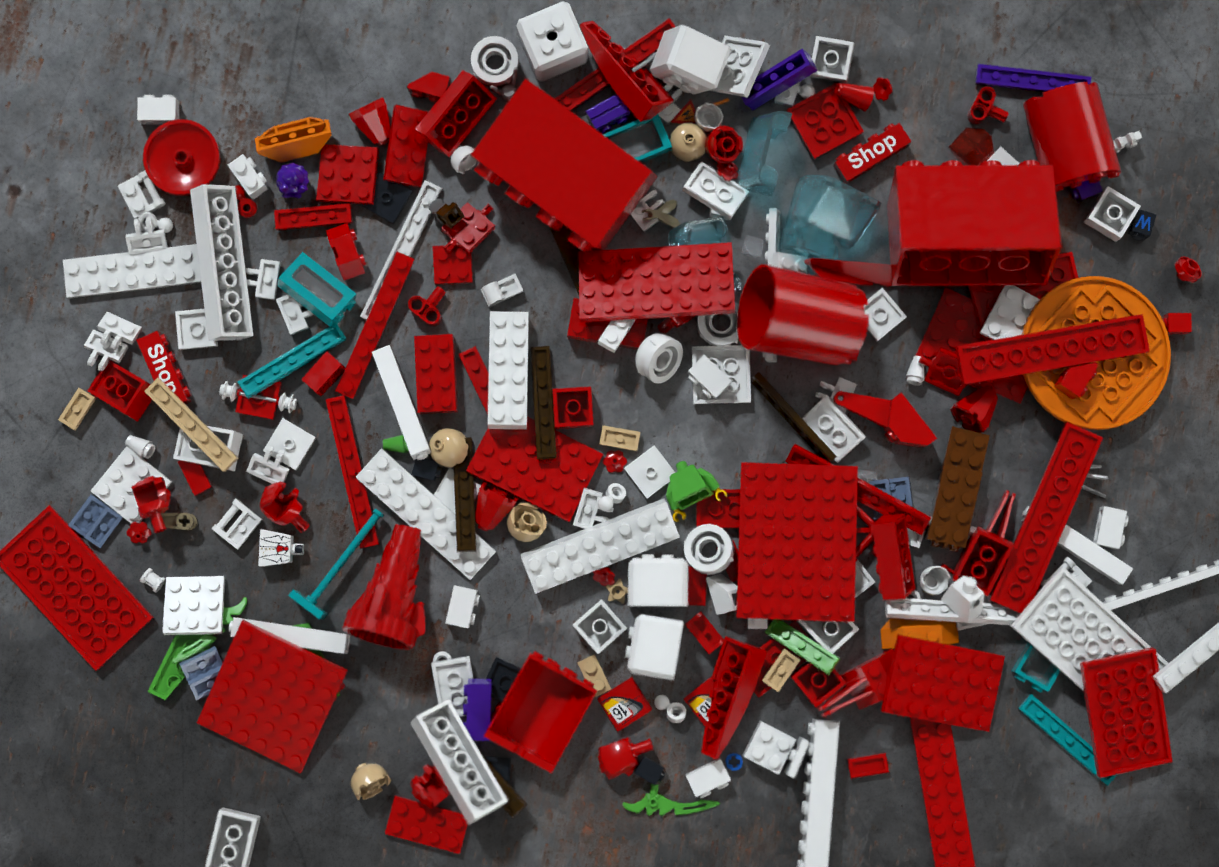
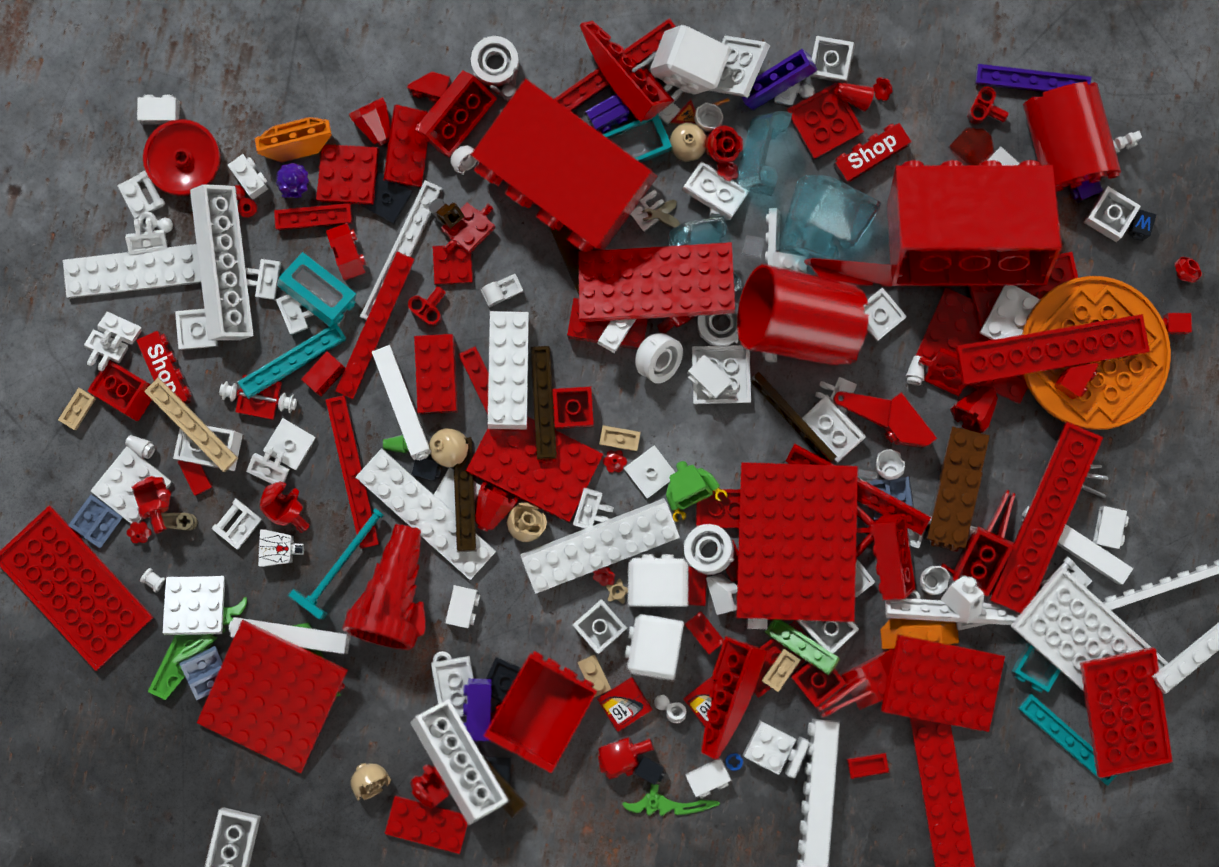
white plate [516,1,588,82] -> none
white plate [598,483,626,511] -> none
none -> white hair [876,449,905,480]

